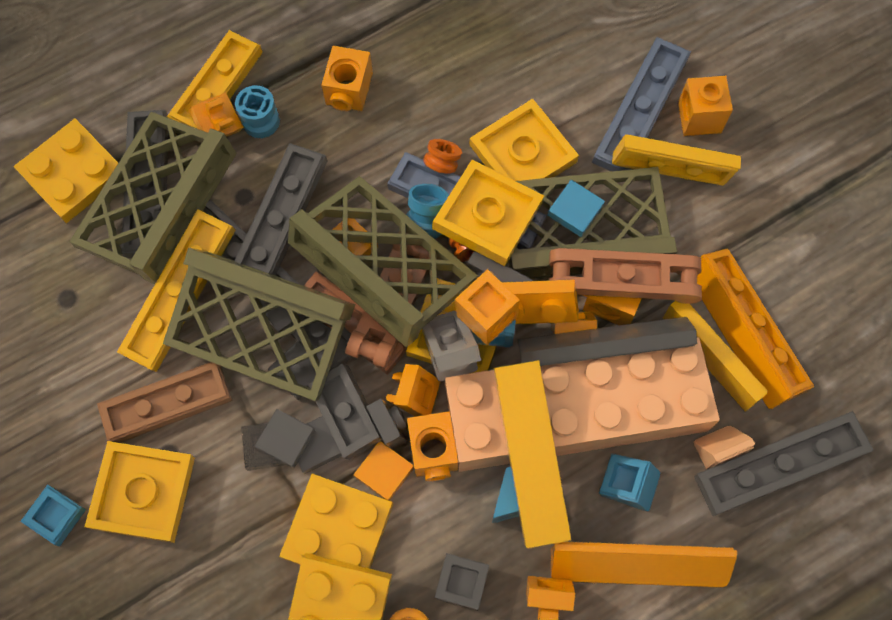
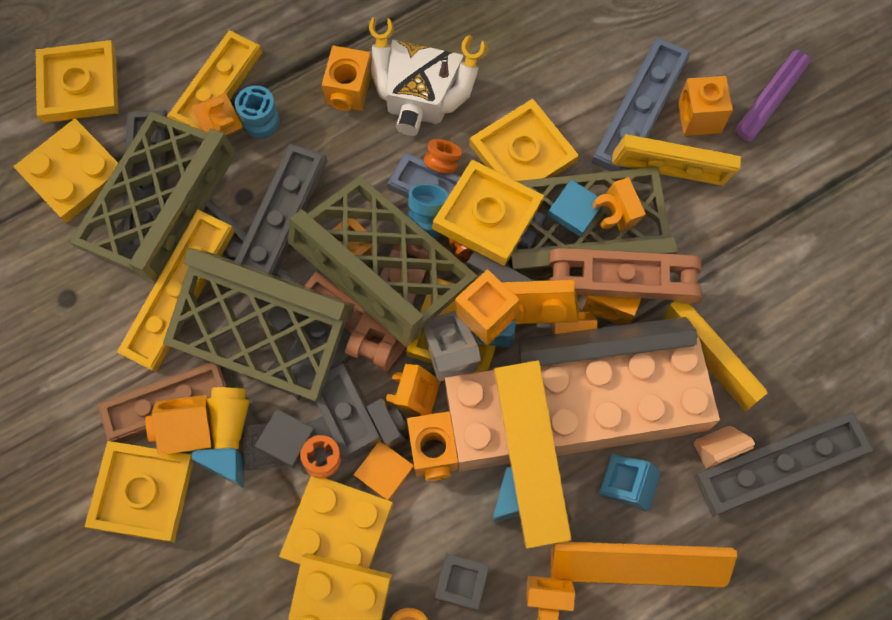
dark azure tile [20,485,87,546] -> none
light orange slope [697,248,814,409] -> none
none -> yellow plate [36,40,119,123]
none -> light orange brick [146,395,212,455]
none -> dark azure slope [192,448,244,488]
none -> yellow cone [207,387,250,450]
none -> orange bush [300,435,341,478]
none -> white torso [369,17,488,136]
none -> light orange tile [592,177,646,232]
none -> medium lavender axle [735,50,811,142]

